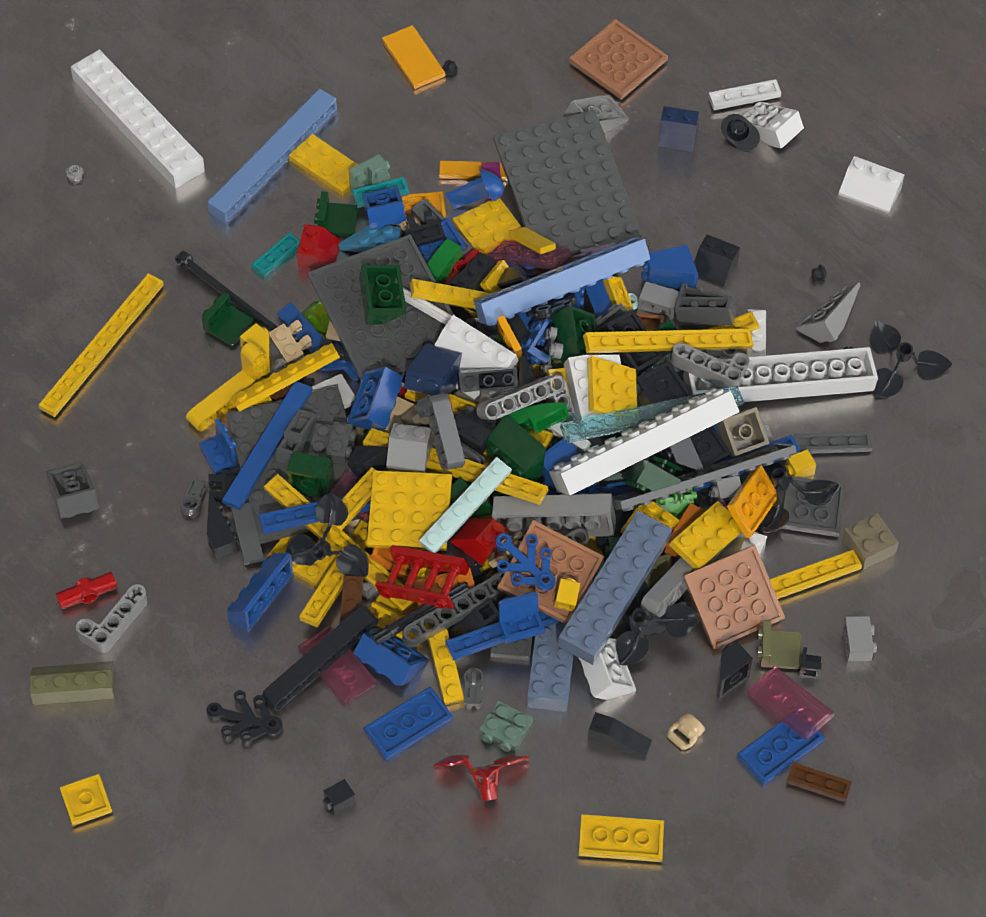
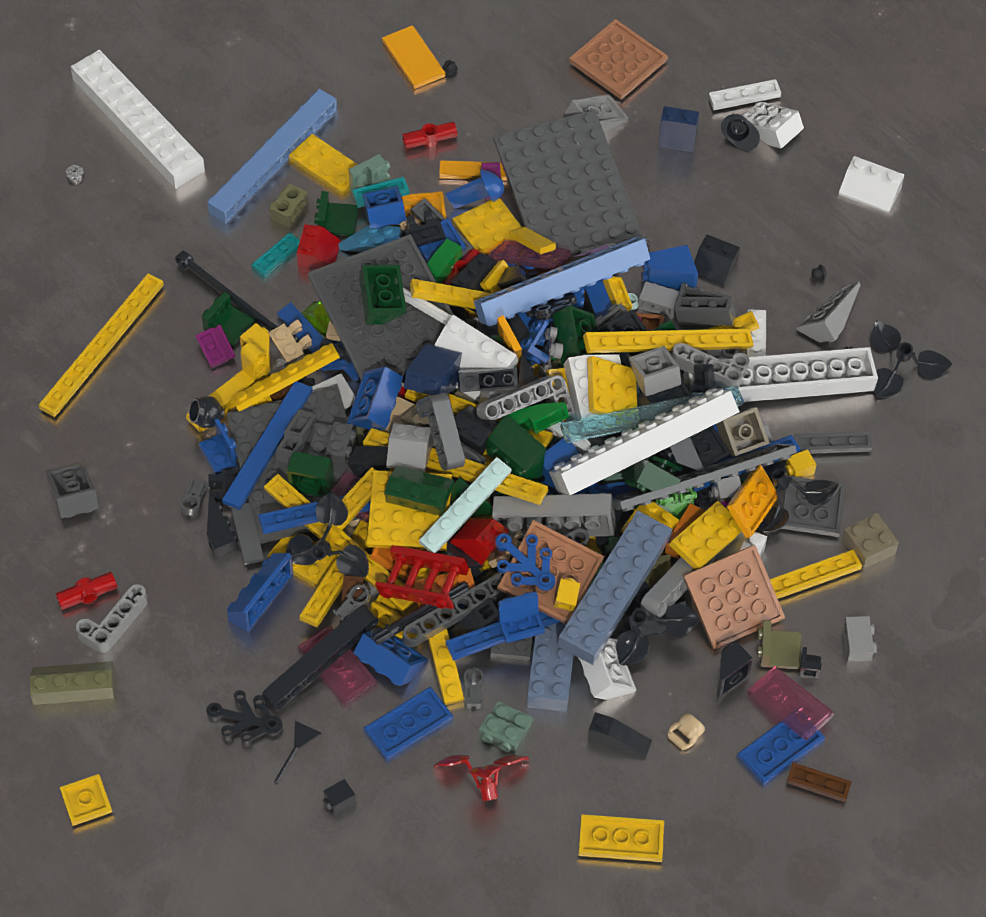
none -> black piece [189,396,224,428]
none -> magenta plate [195,324,236,369]
none -> olive brick [269,183,308,228]
none -> black piece [274,721,322,783]
none -> dark grey piece [333,585,371,621]
none -> dark green slope [384,465,454,516]
none -> red piece [402,121,458,149]
none -> light grey slope [629,346,681,396]
none -> black panel [691,364,715,393]

